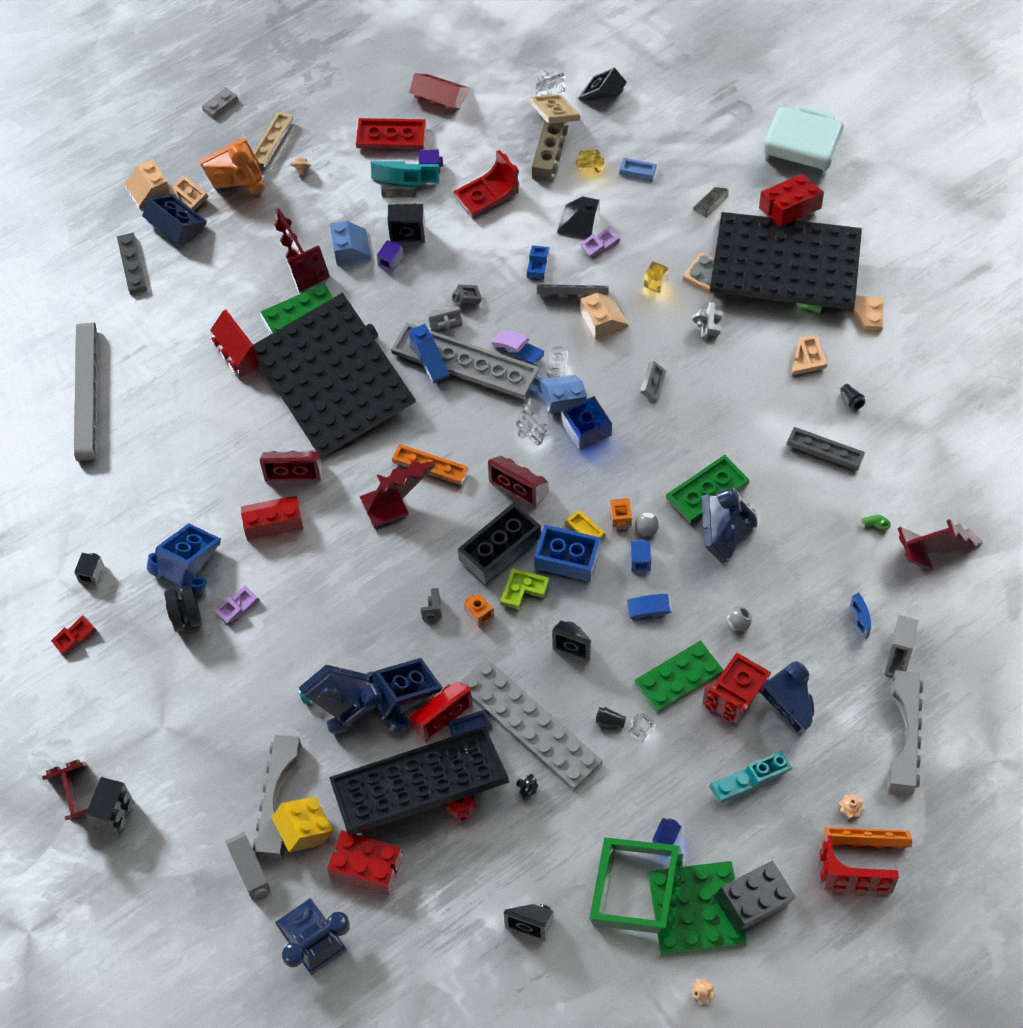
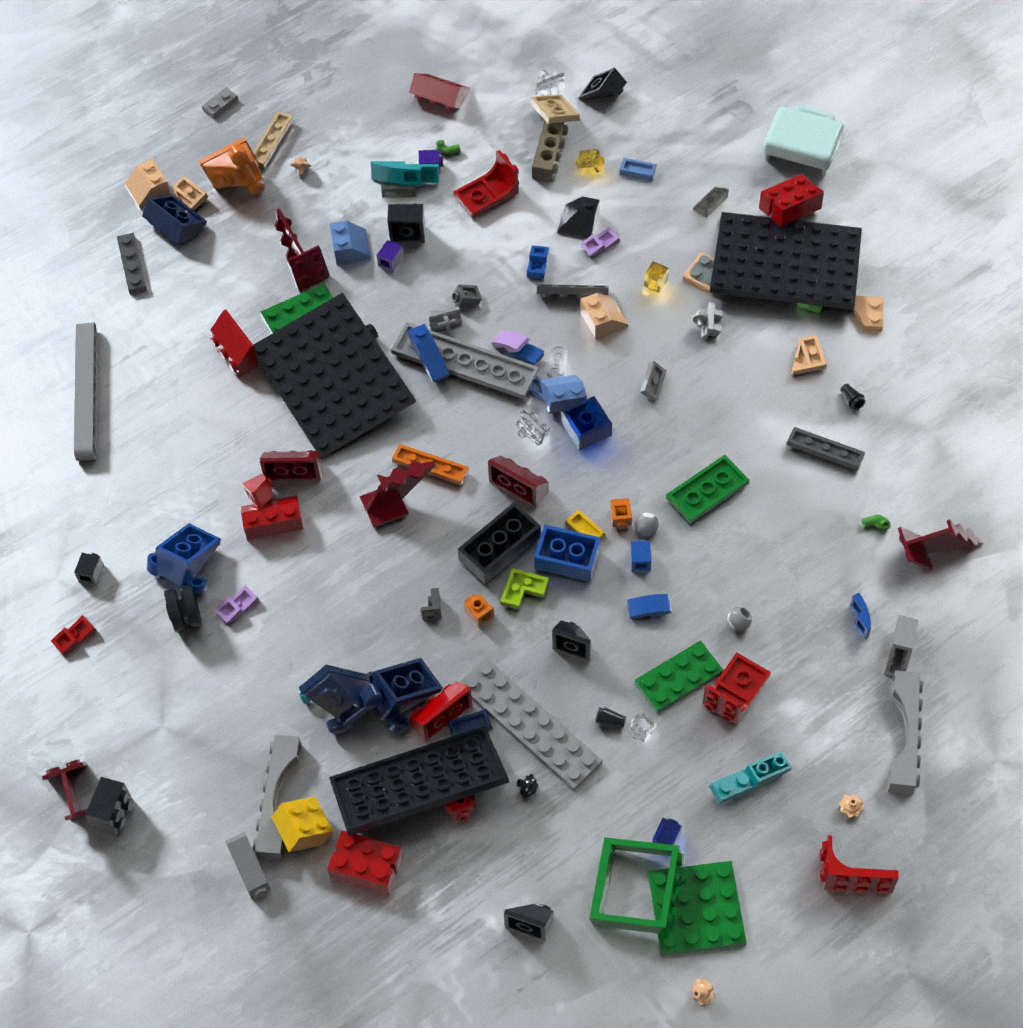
dark blue piece [275,898,350,975] -> none
red plate [356,118,426,150] -> none
dark blue piece [702,488,759,563] -> none
black brick [714,860,796,933] -> none
dark blue piece [758,661,814,736] -> none
orange plate [824,827,912,849] -> none
none -> red slope [242,474,274,509]
none -> bright green arm [436,140,461,155]

